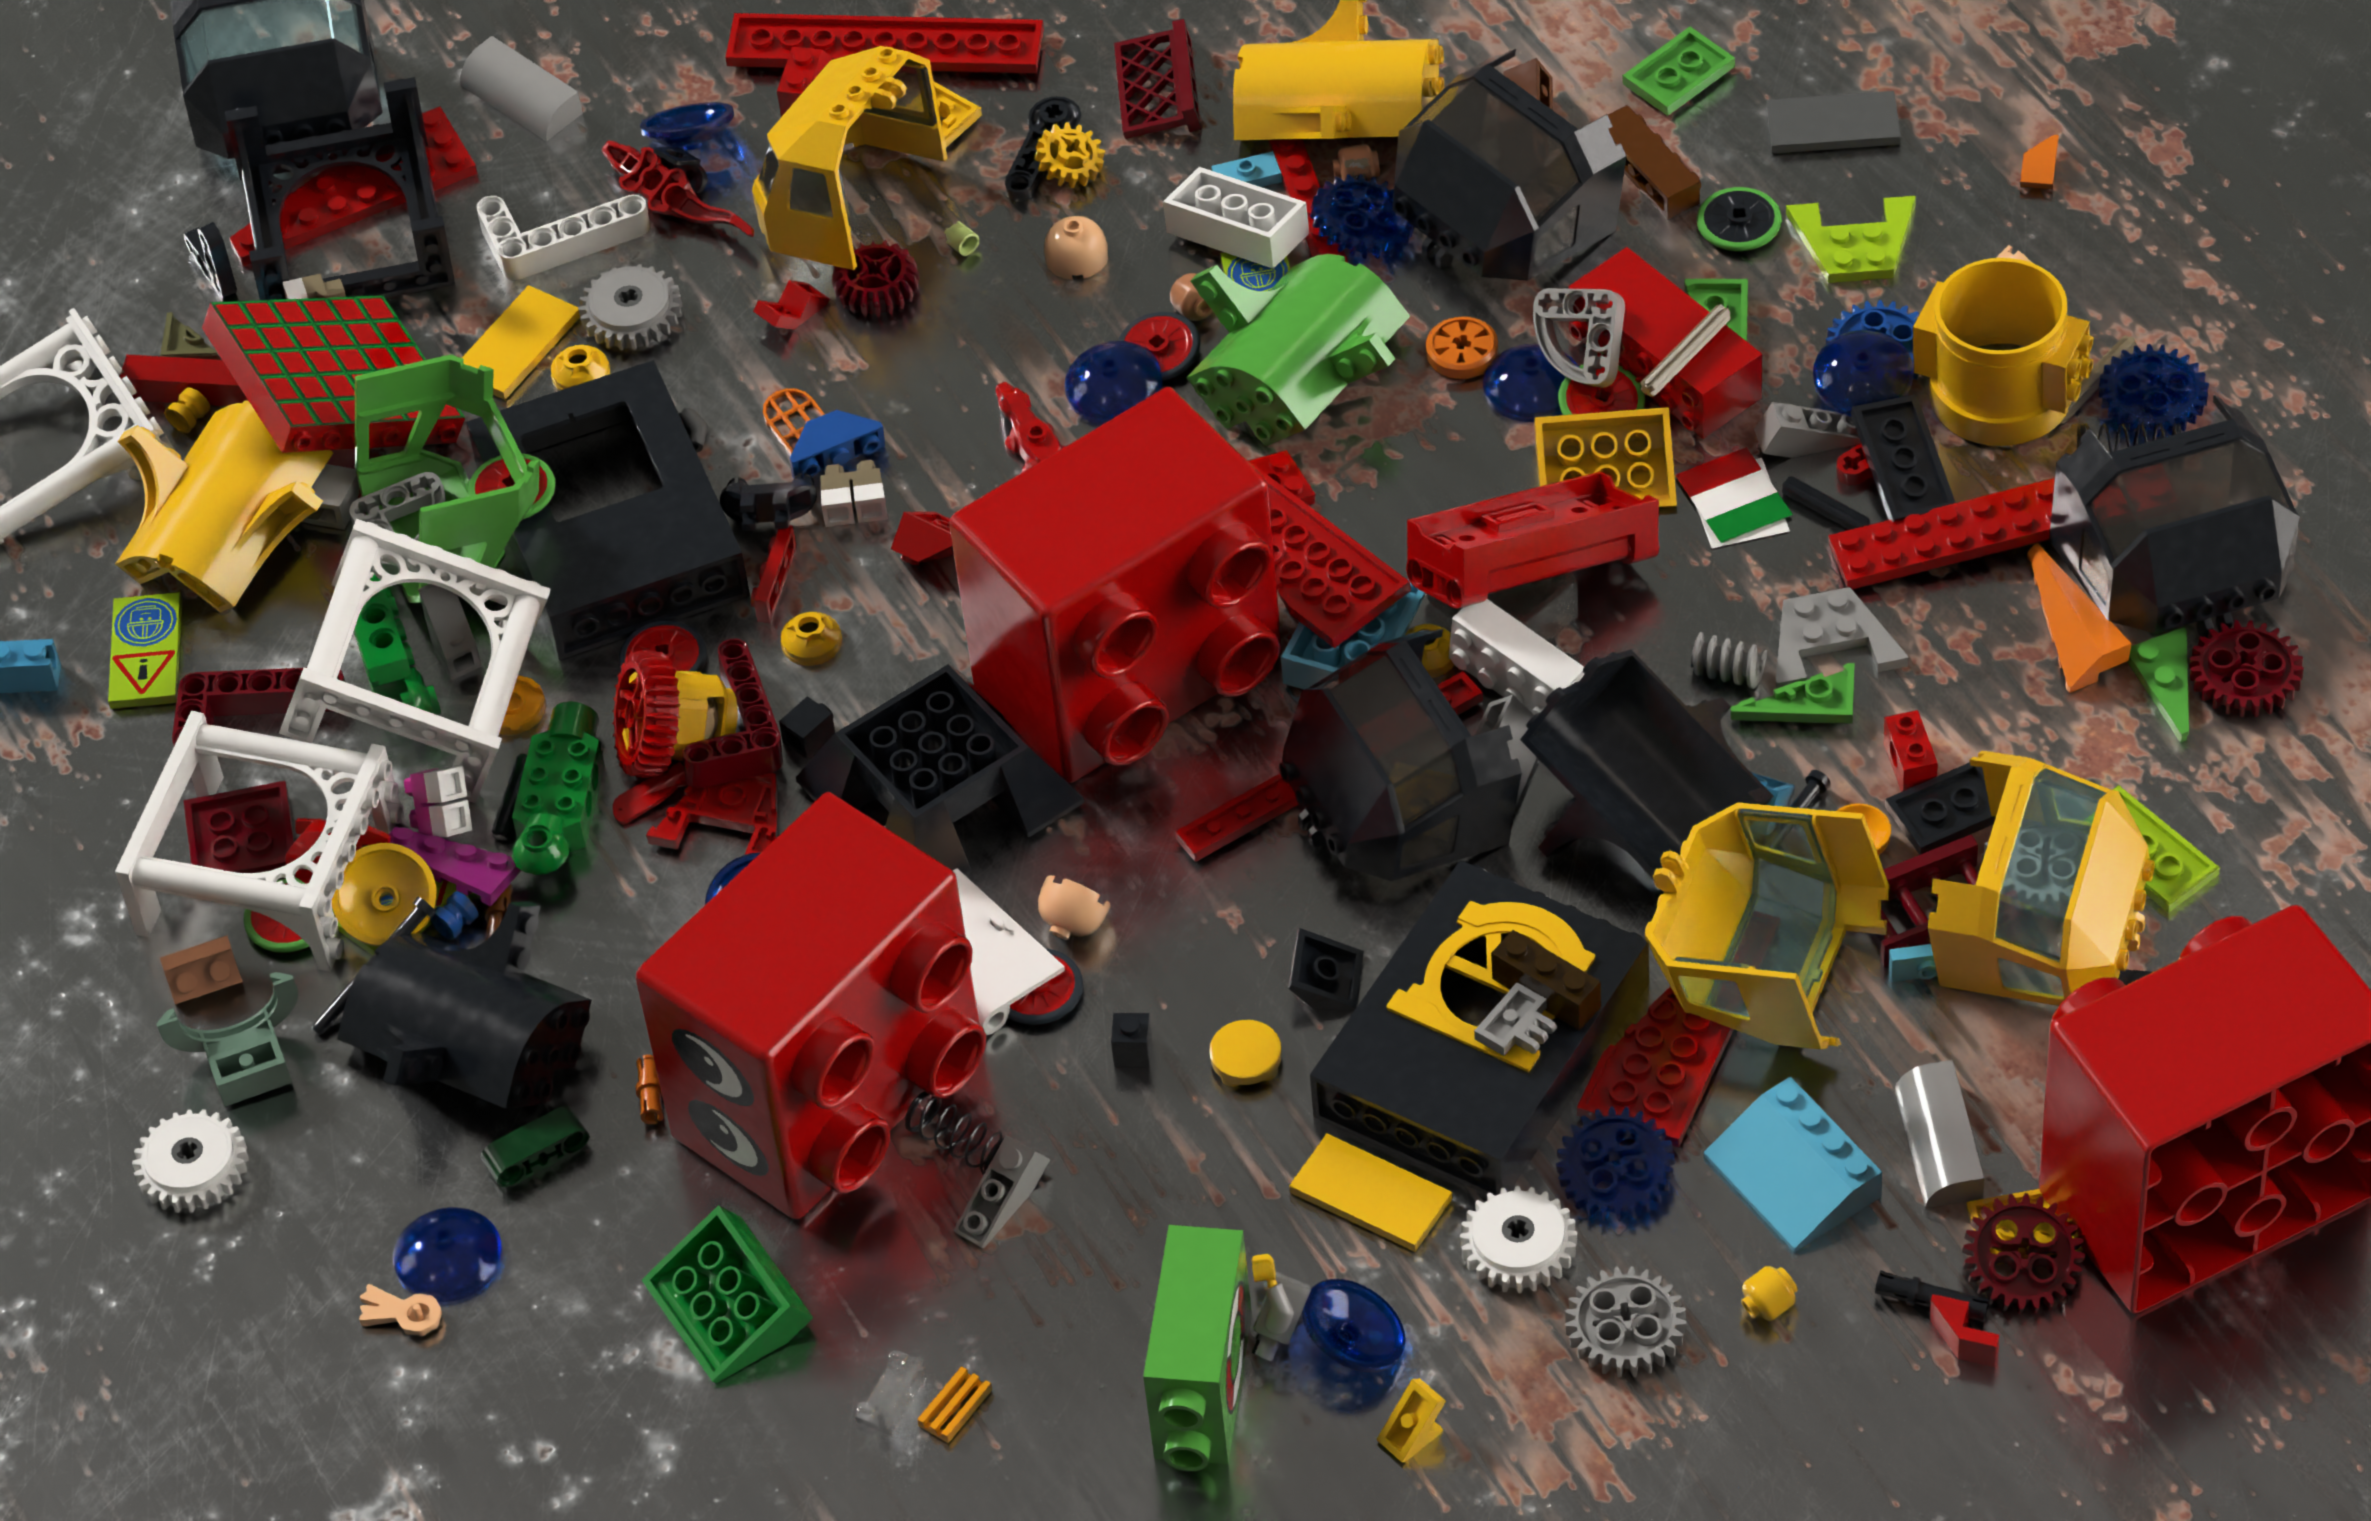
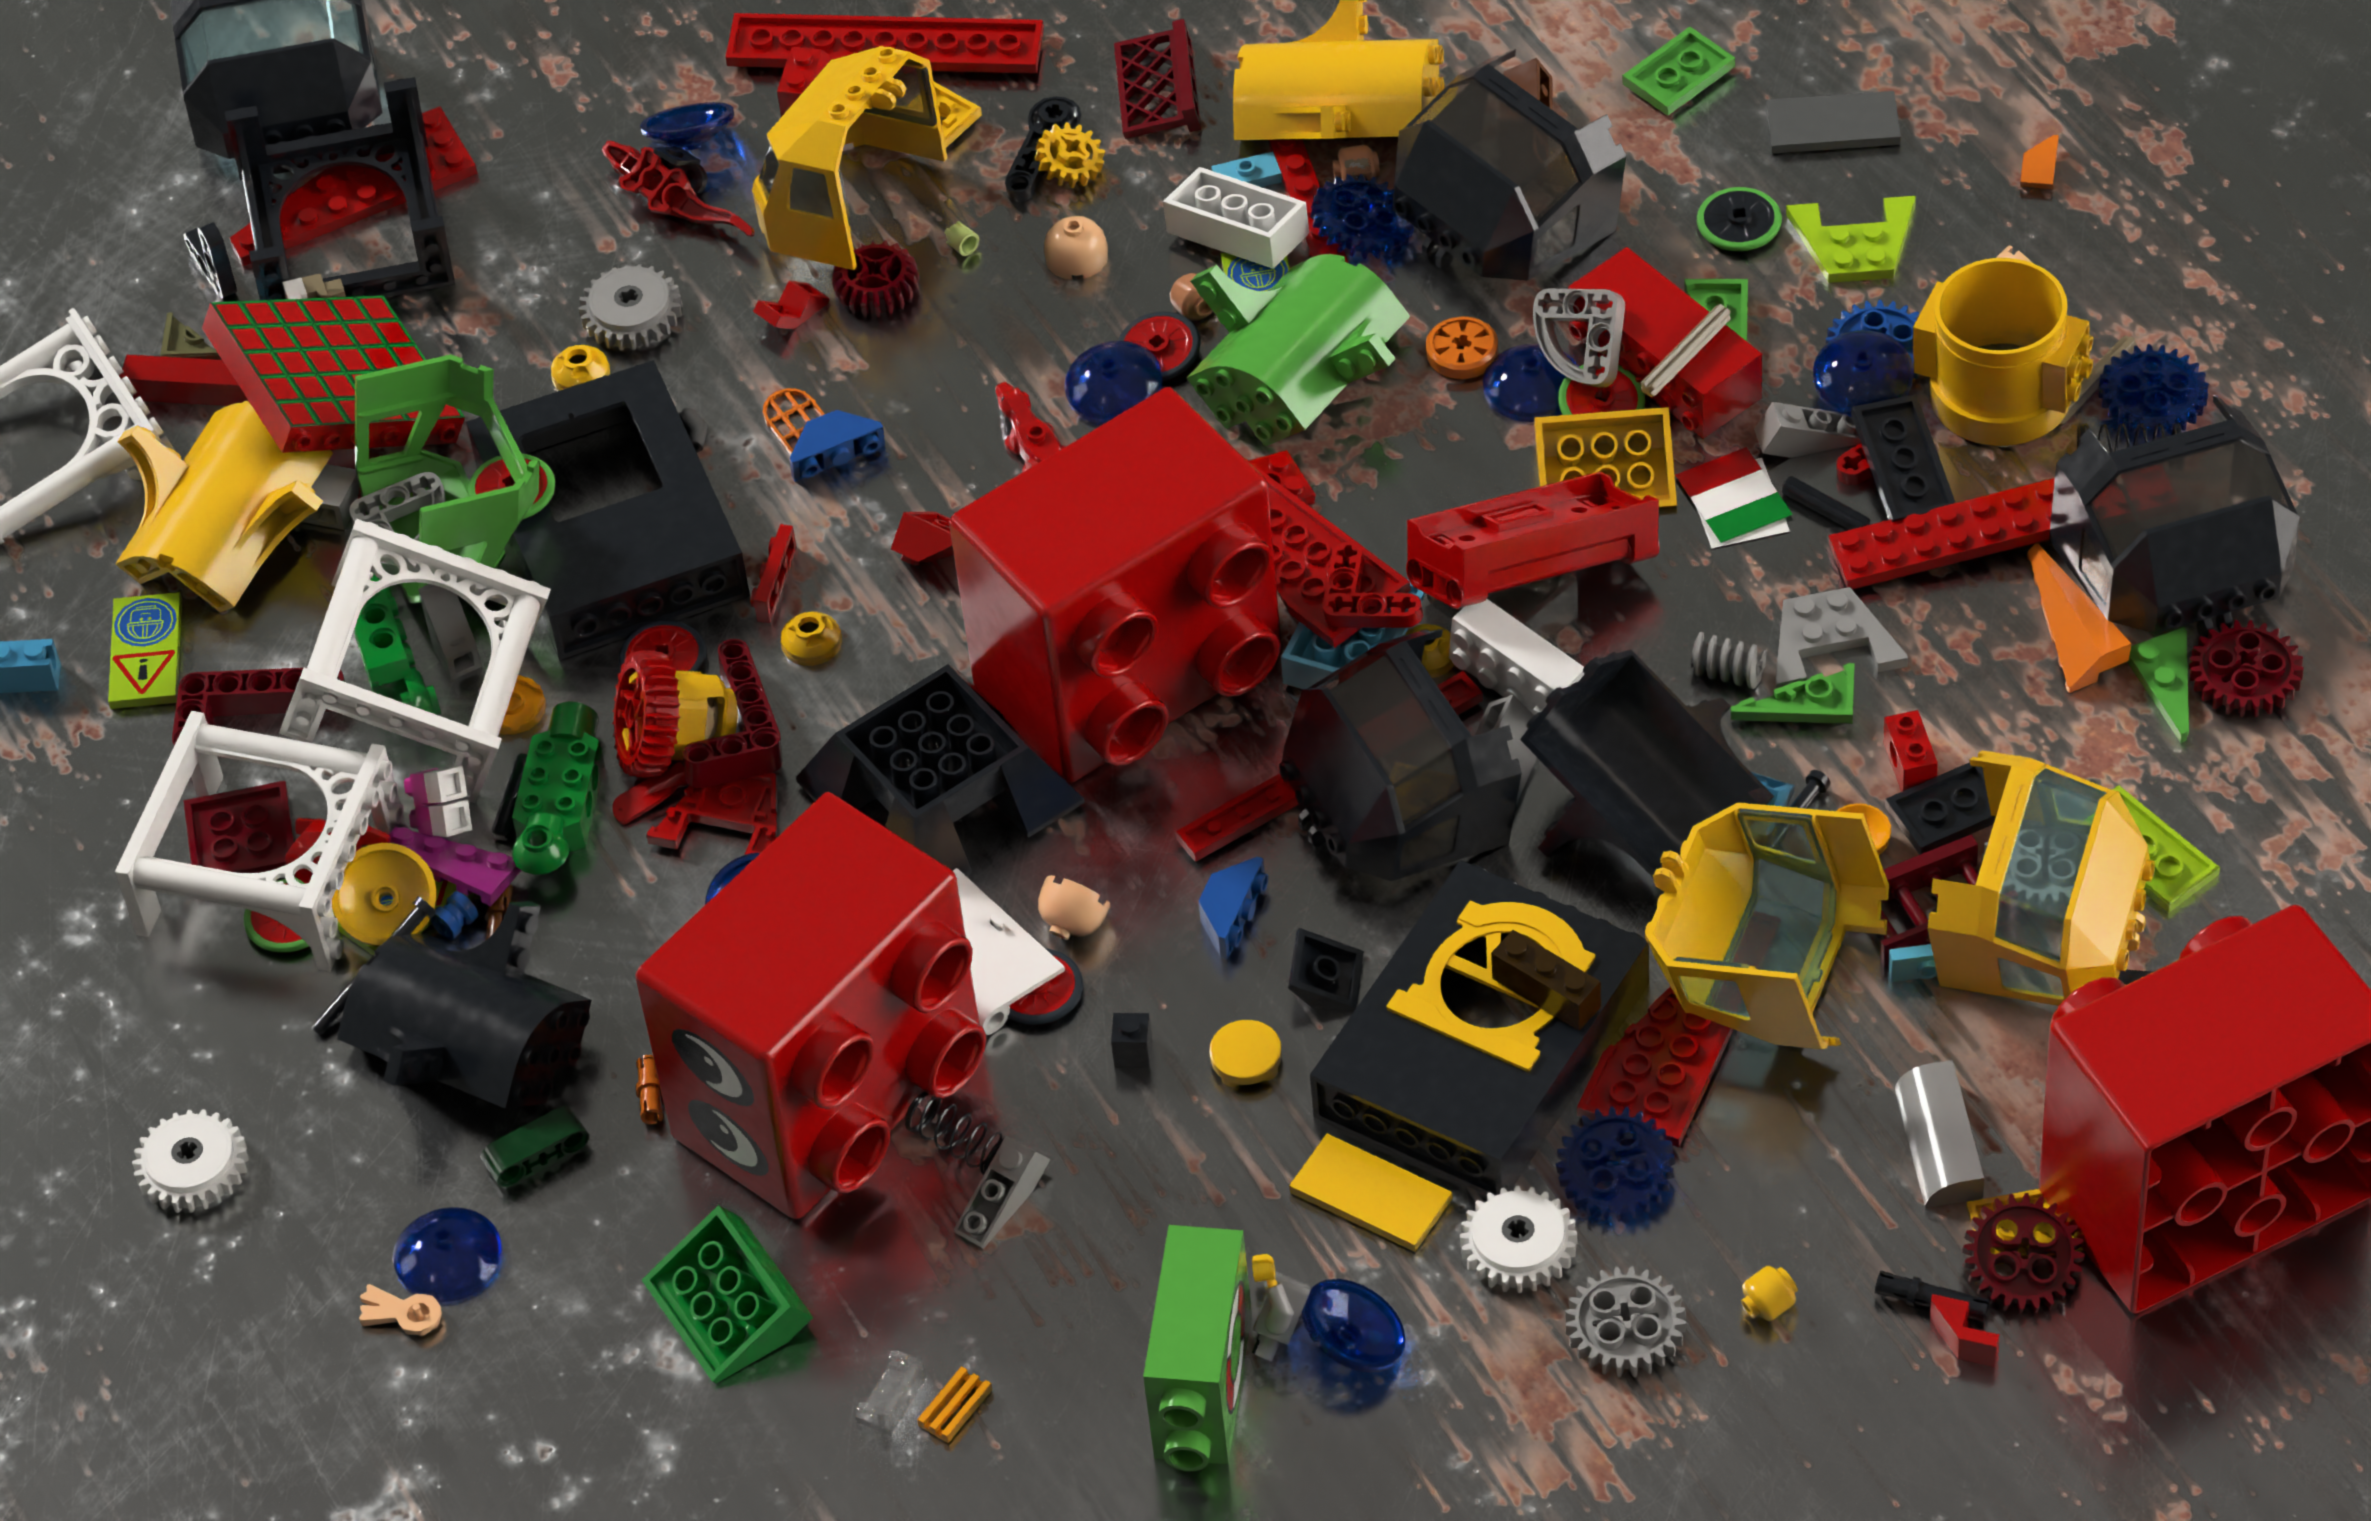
sand green piece [157,972,298,1107] -> none
nougat bracket [159,935,242,1004] -> none
yellow wheel [164,387,210,433] -> none
light grey brick [460,36,583,142] -> none
yellow tile [462,285,580,400] -> none
white beam [476,195,651,280] -> none
black connector [719,473,817,531] -> none
black brick [779,696,835,759] -> none
white hips [820,460,888,527] -> none
yellow slope [1376,1378,1446,1462] -> none
light grey hinge [1474,983,1557,1056] -> none
reddish brown brick [1608,105,1701,220] -> none
medium azure slope [1704,1076,1882,1253] -> none
none -> blue slope [1198,857,1269,960]
none -> red beam [1322,541,1423,628]

